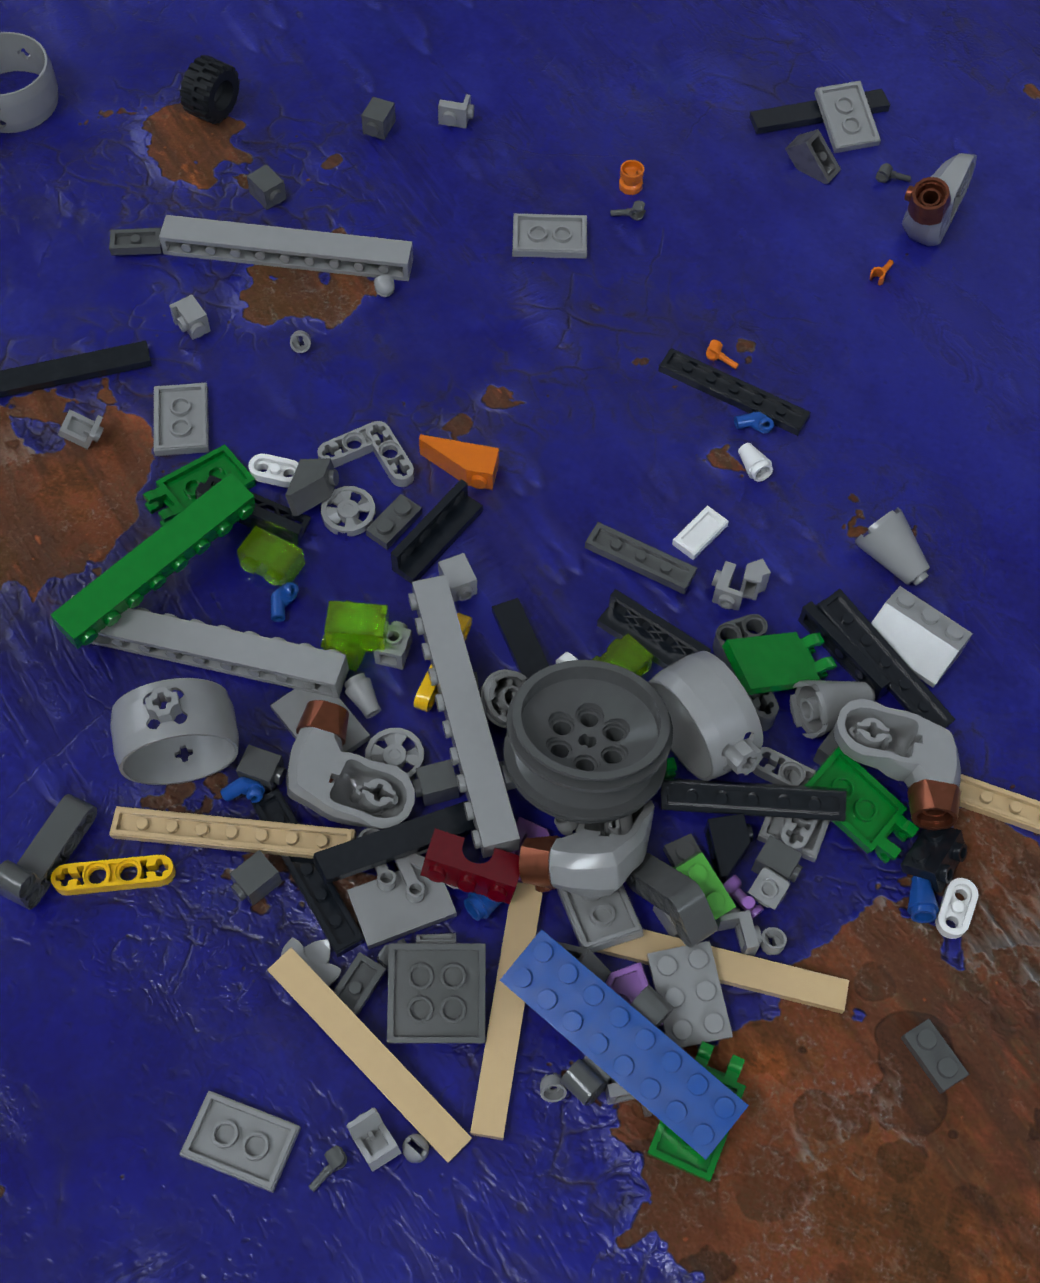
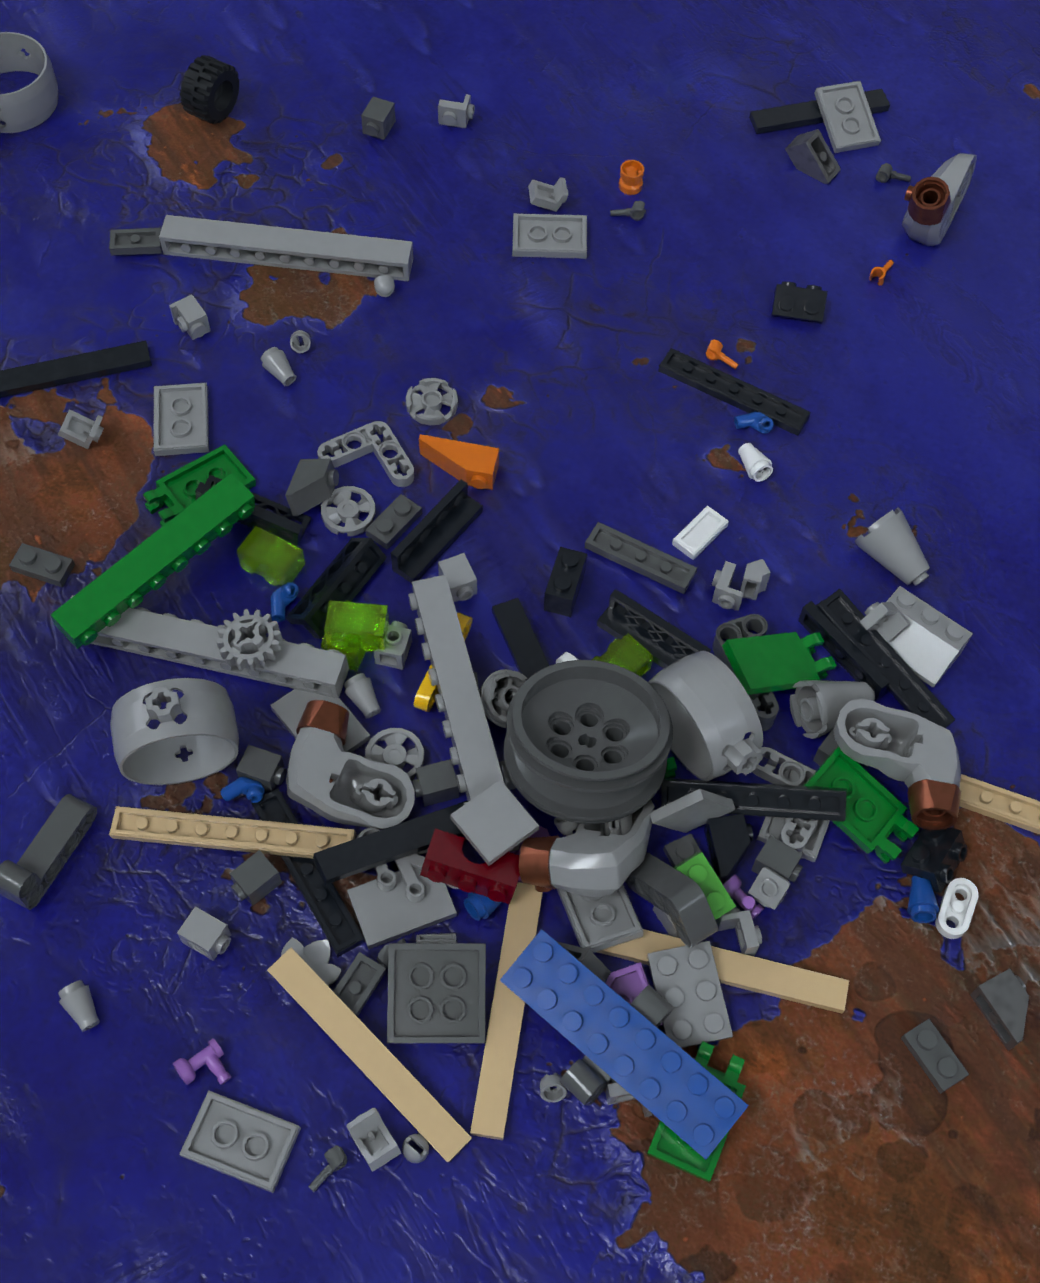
yellow beam [50,855,176,896] -> none
dark grey brick [247,164,287,210] -> none
white plate [248,454,298,488] -> none
light grey hinge [760,927,787,955] -> none
none -> dark grey plate [9,543,75,587]
none -> light grey cone [58,980,100,1032]
none -> medium lavender piece [172,1038,231,1085]
none -> light grey brick [177,906,231,961]
none -> light grey gear [216,609,283,671]
none -> light grey cone [261,347,297,386]
none -> black fence [286,538,387,639]
none -> light grey piece [406,378,458,426]
none -> light grey tile [450,780,539,866]
none -> light grey bracket [528,177,569,212]
none -> black brick [544,547,587,617]
none -> light grey tile [650,789,735,833]
none -> black bracket [771,281,828,323]
none -> light grey bracket [860,602,909,642]
none -> flat silver slope [970,968,1029,1051]

